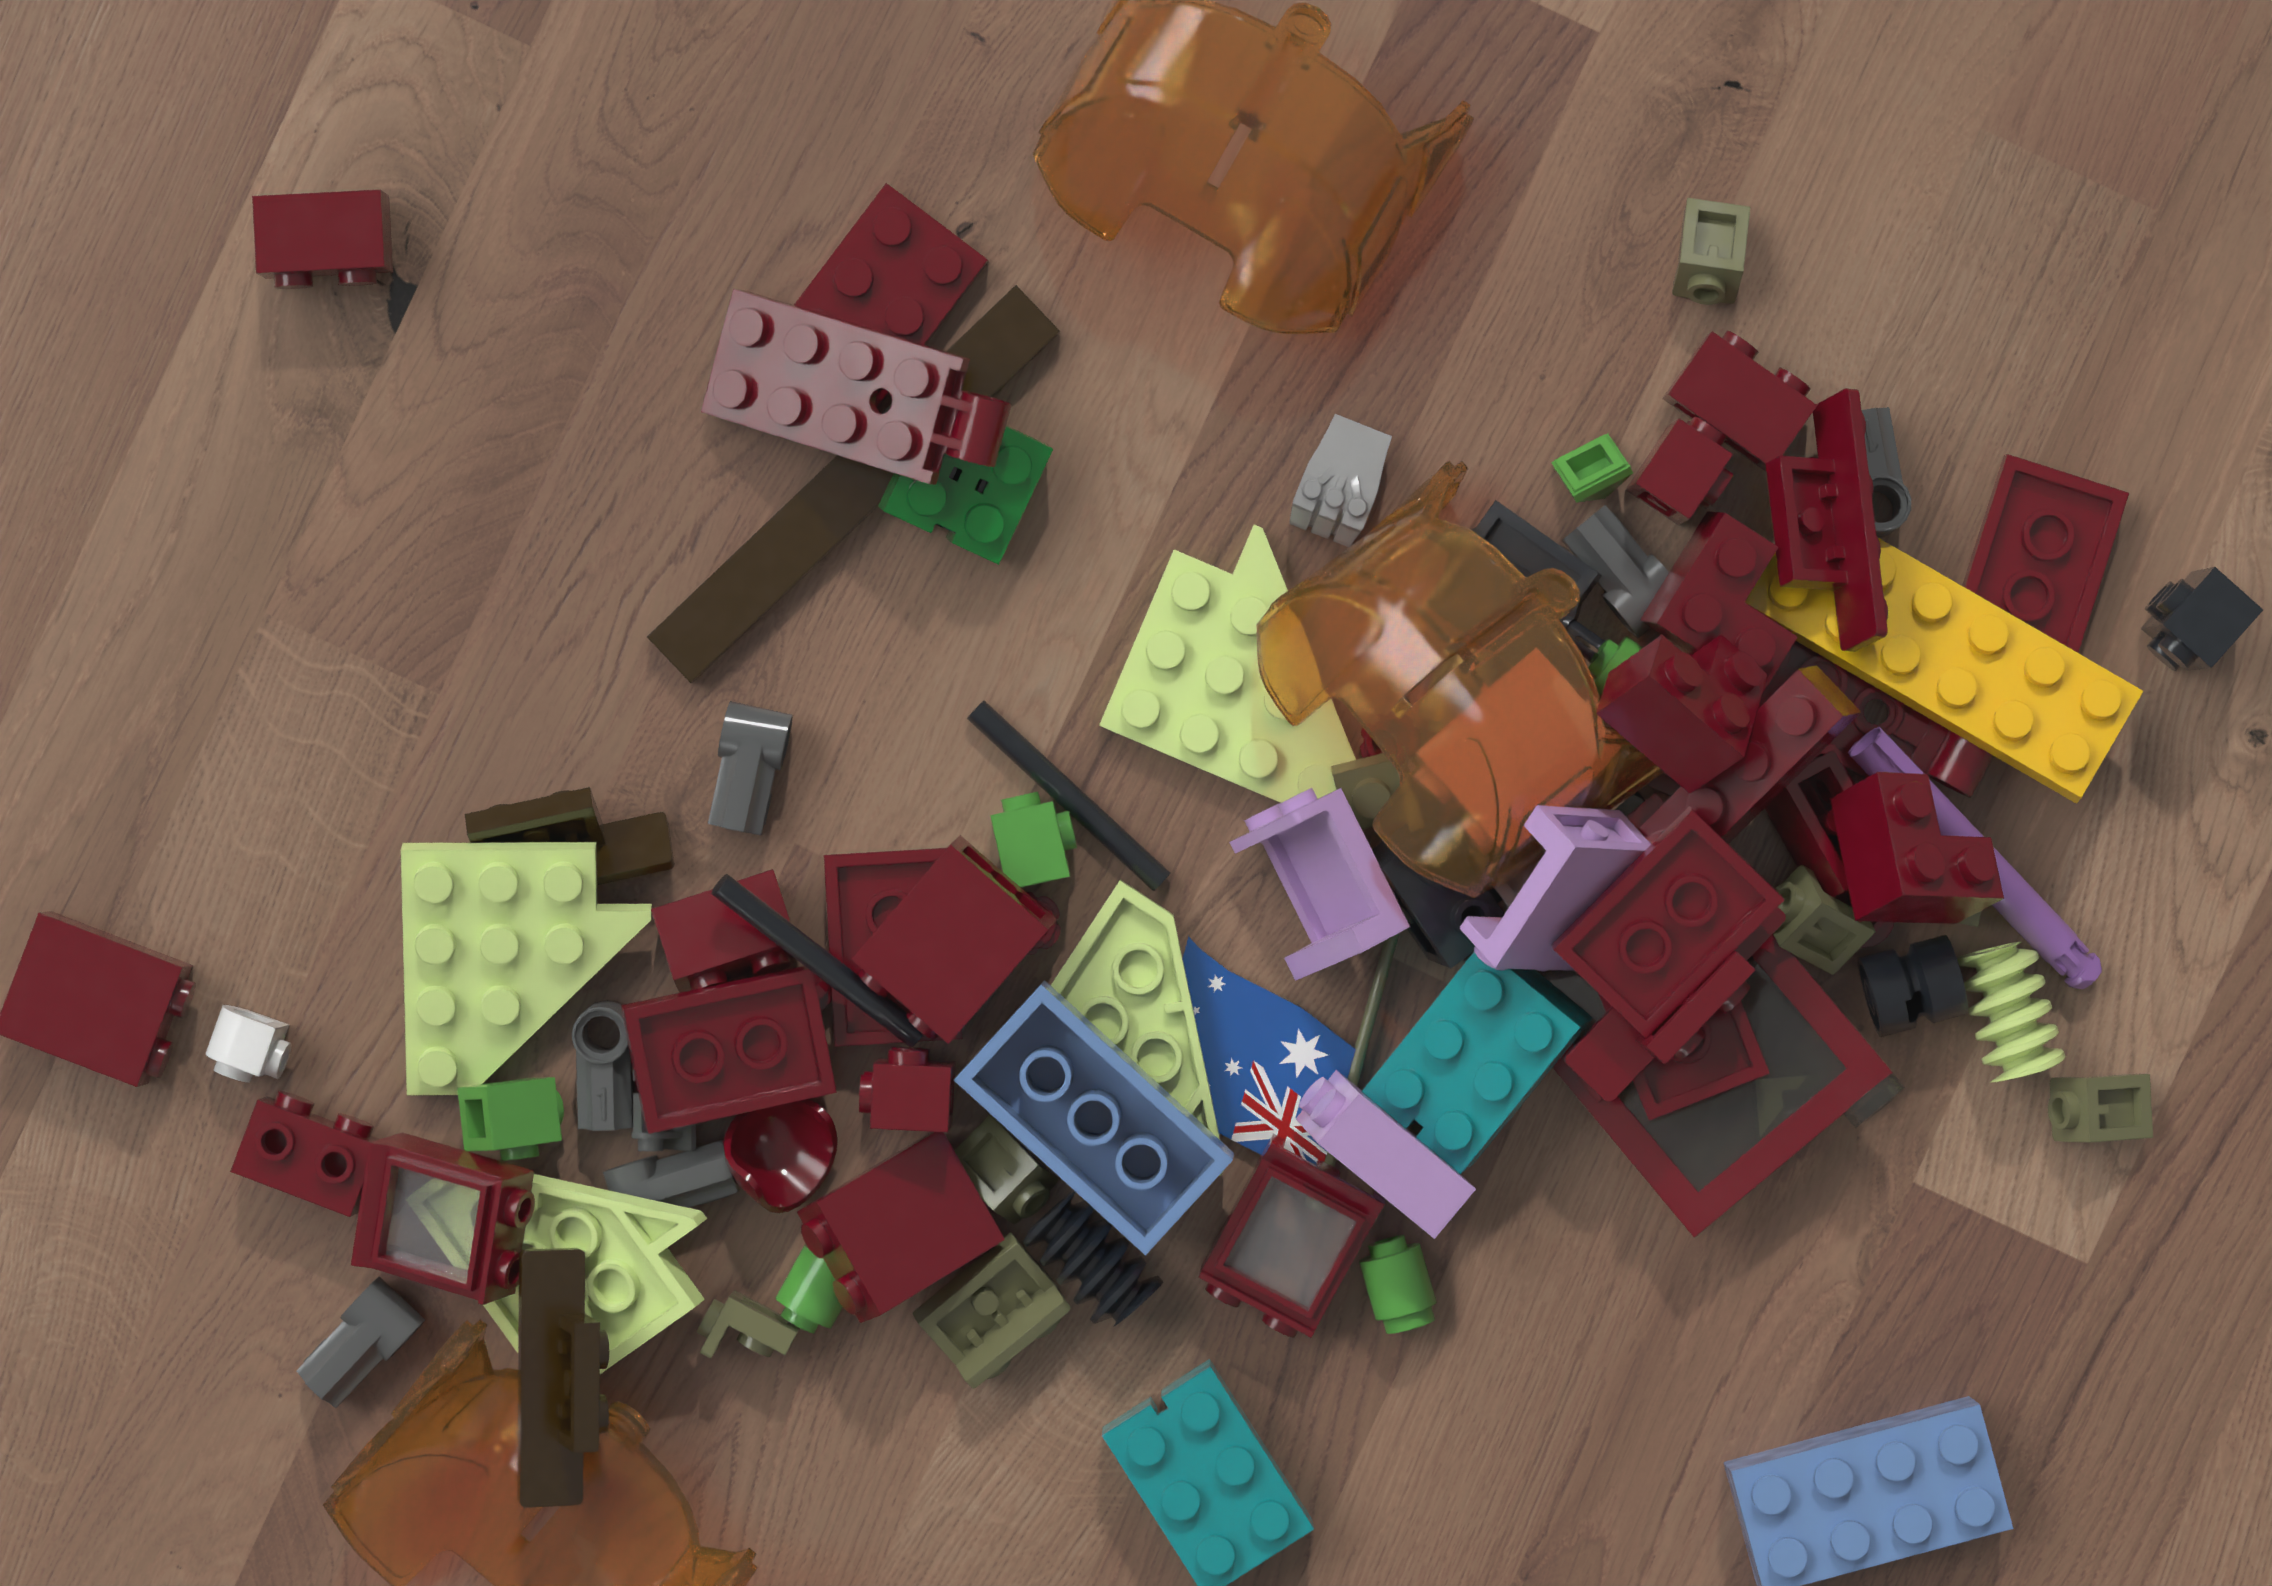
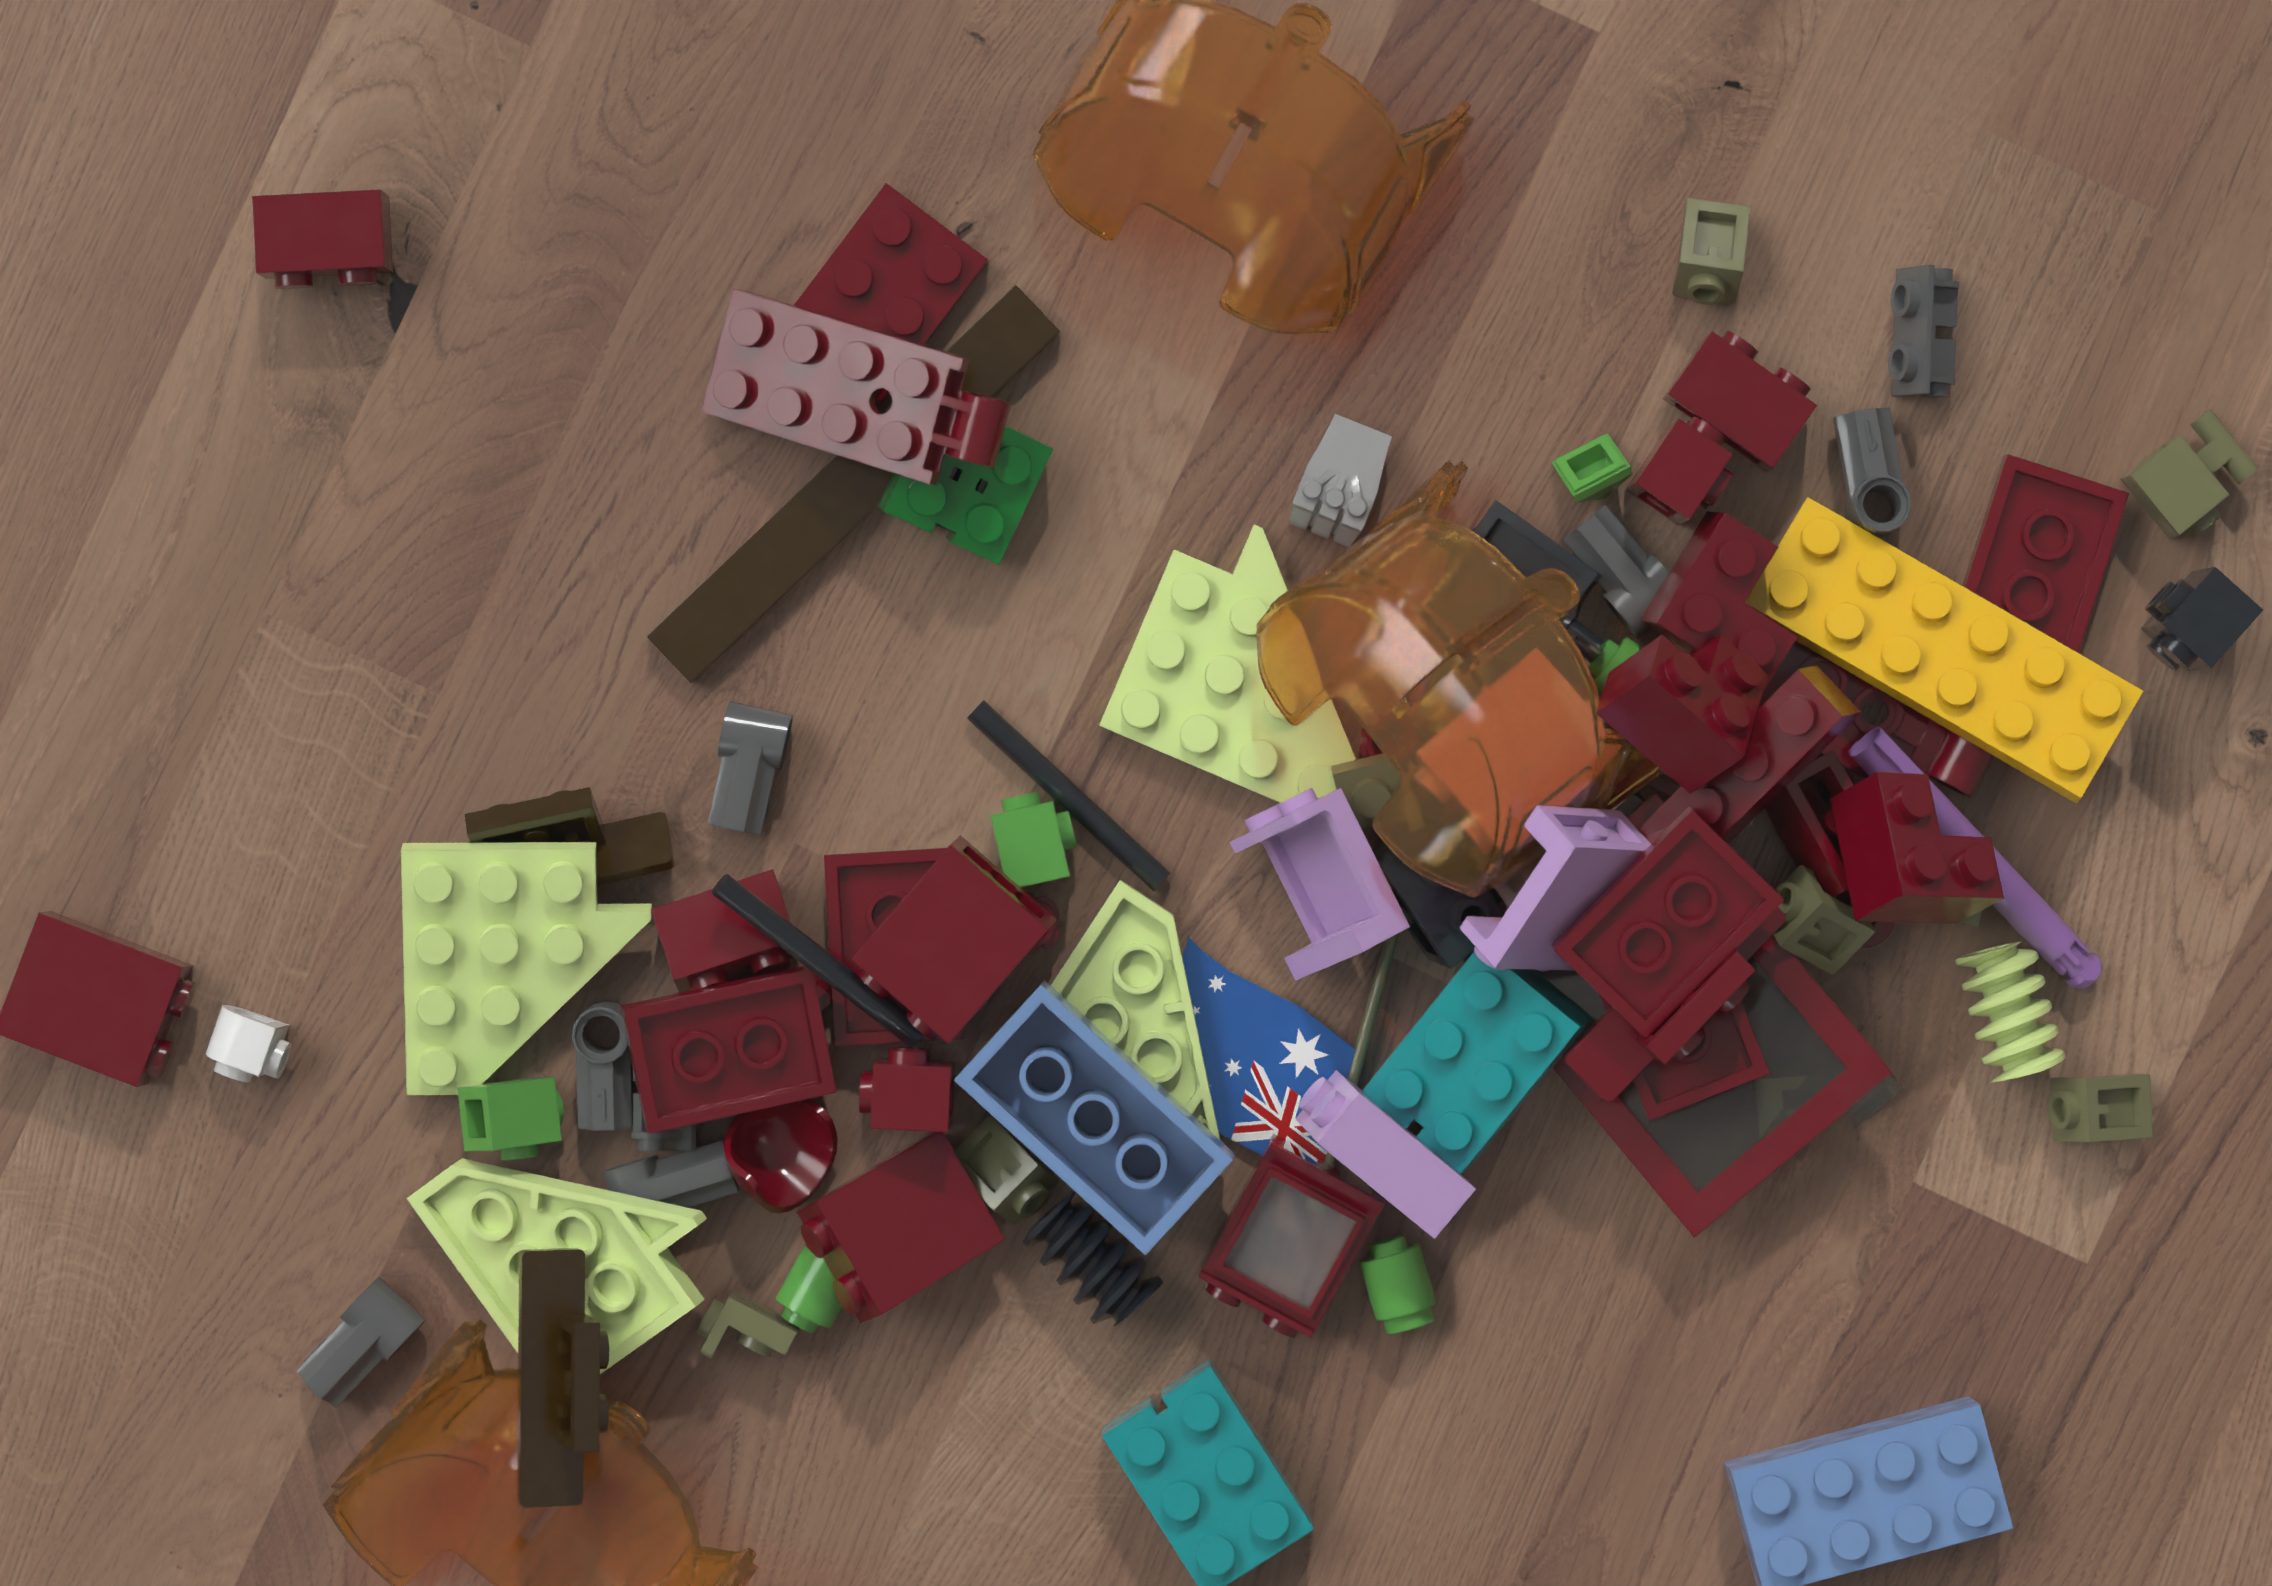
dark red brick [230,1091,379,1217] -> none
dark red window [351,1132,535,1305] -> none
olive bracket [912,1232,1071,1389] -> none
dark red bracket [1766,388,1888,652] -> none
black wheel [1858,935,1969,1037] -> none
none -> dark grey hinge [1888,265,1959,398]
none -> olive brick [2120,409,2259,539]

